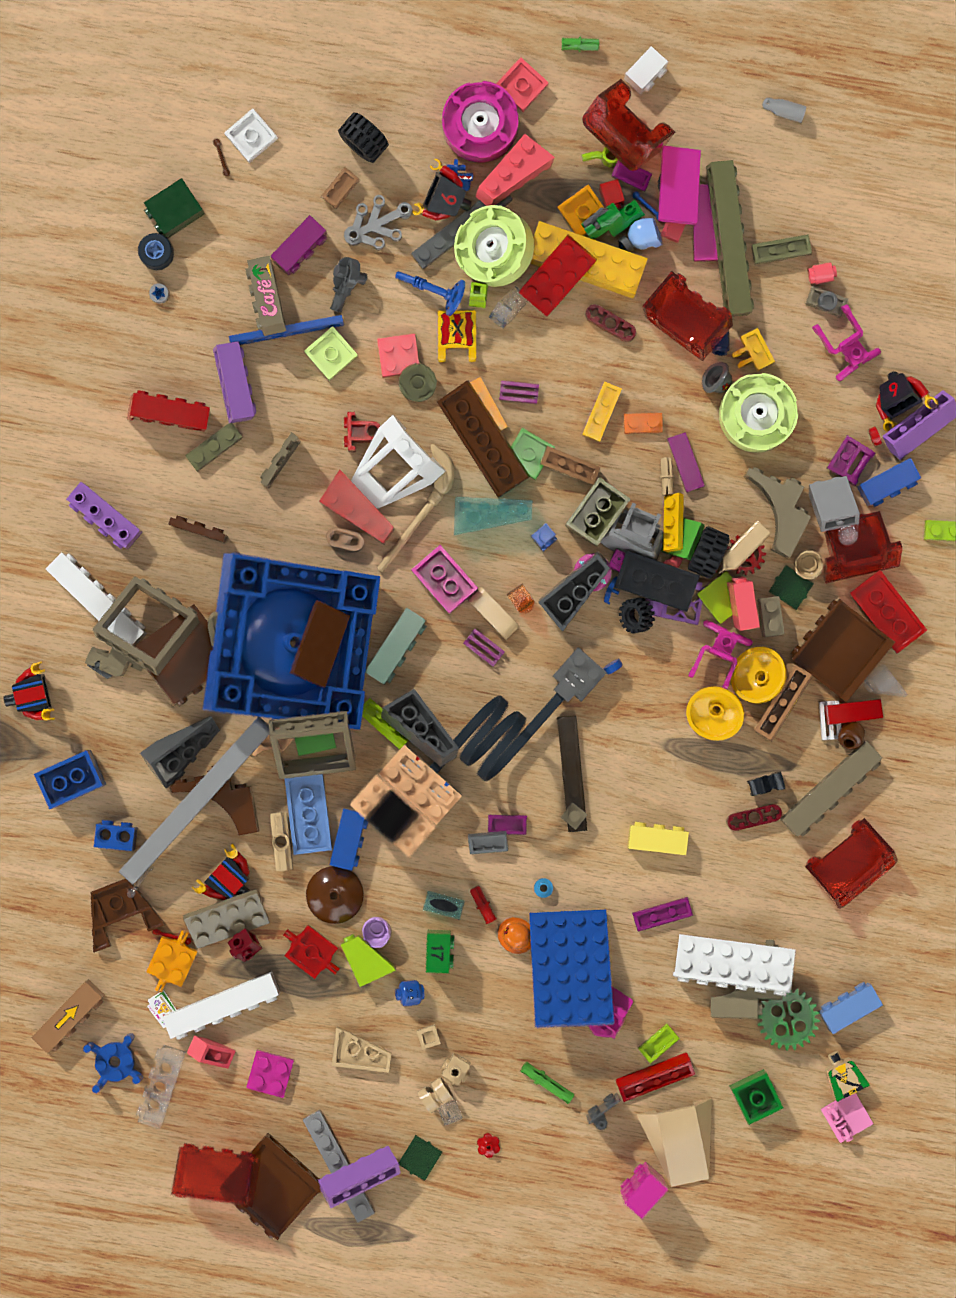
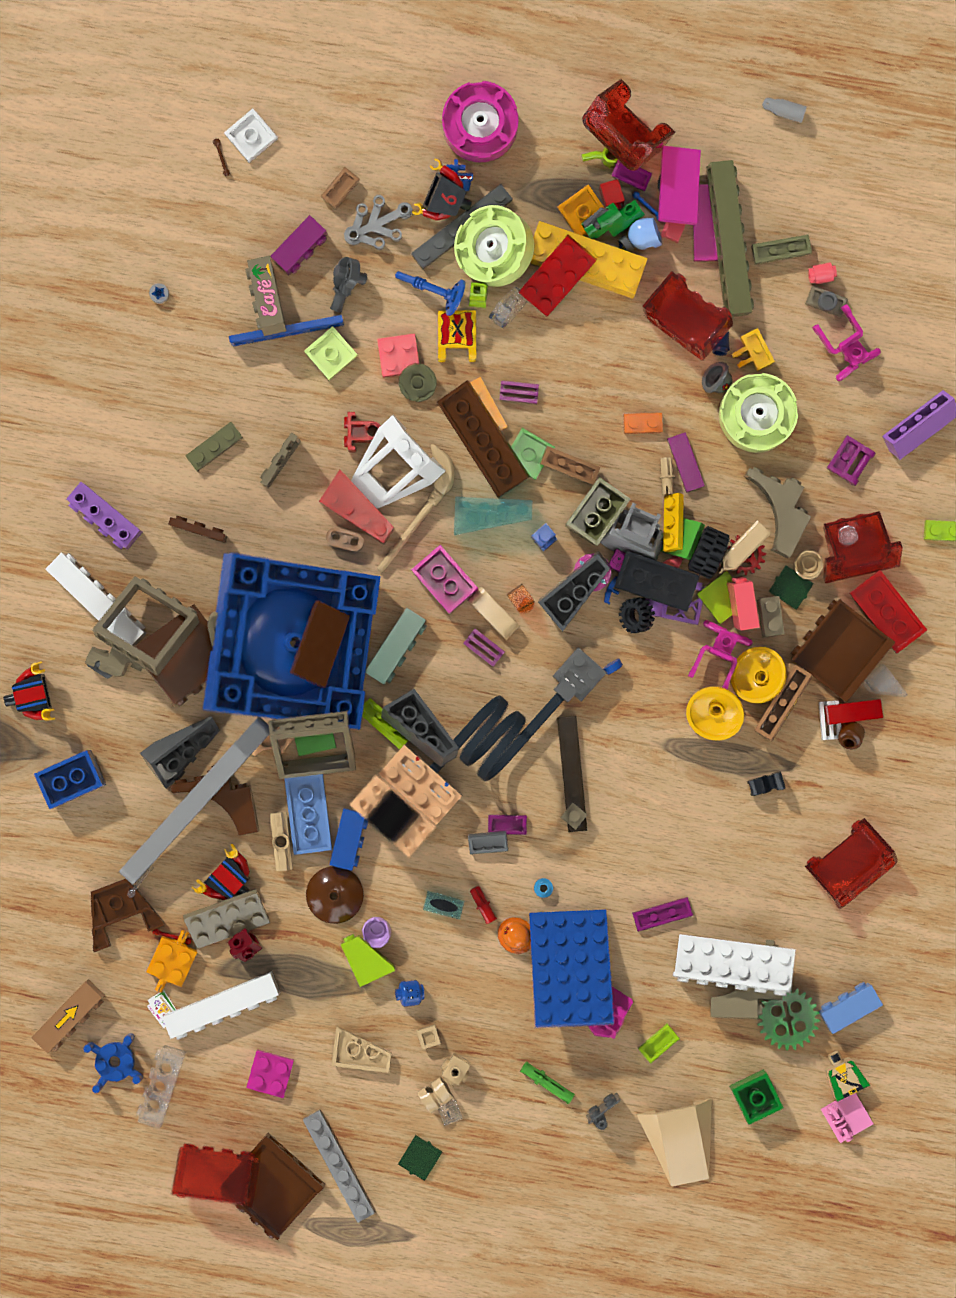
blue brick [94,820,138,851] -> none
red wedge [127,390,210,432] -> none
black wheel [138,233,174,270] -> none
dark green brick [144,178,205,238] -> none
coral slope [187,1035,236,1069] -> none
medium lavender brick [213,341,256,424] -> none
red plate [283,925,340,979] -> none
medium lavender brick [318,1146,401,1209] -> none
black tyre [338,112,389,163] -> none
green brick [426,930,455,973] -> none
coral wedge [475,134,555,206] -> none
red plant [477,1133,500,1158] -> none
coral plate [496,57,549,112] -> none
bright green axle [562,36,600,52] -> none
yellow plate [582,381,622,442] -> none
dark red beam [586,304,636,342] -> none
red slope [616,1053,696,1102] -> none
dark pink brick [620,1161,668,1219] -> none
white brick [624,46,668,95] -> none
light yellow brick [627,822,689,855] -> none
dark red beam [726,804,782,831] -> none
dark tan brick [780,741,883,837] -> none
light grey brick [809,476,860,532] -> none
blue brick [857,458,921,507] -> none
red tile [868,426,882,446] -> none
black torso [876,371,938,432] -> none

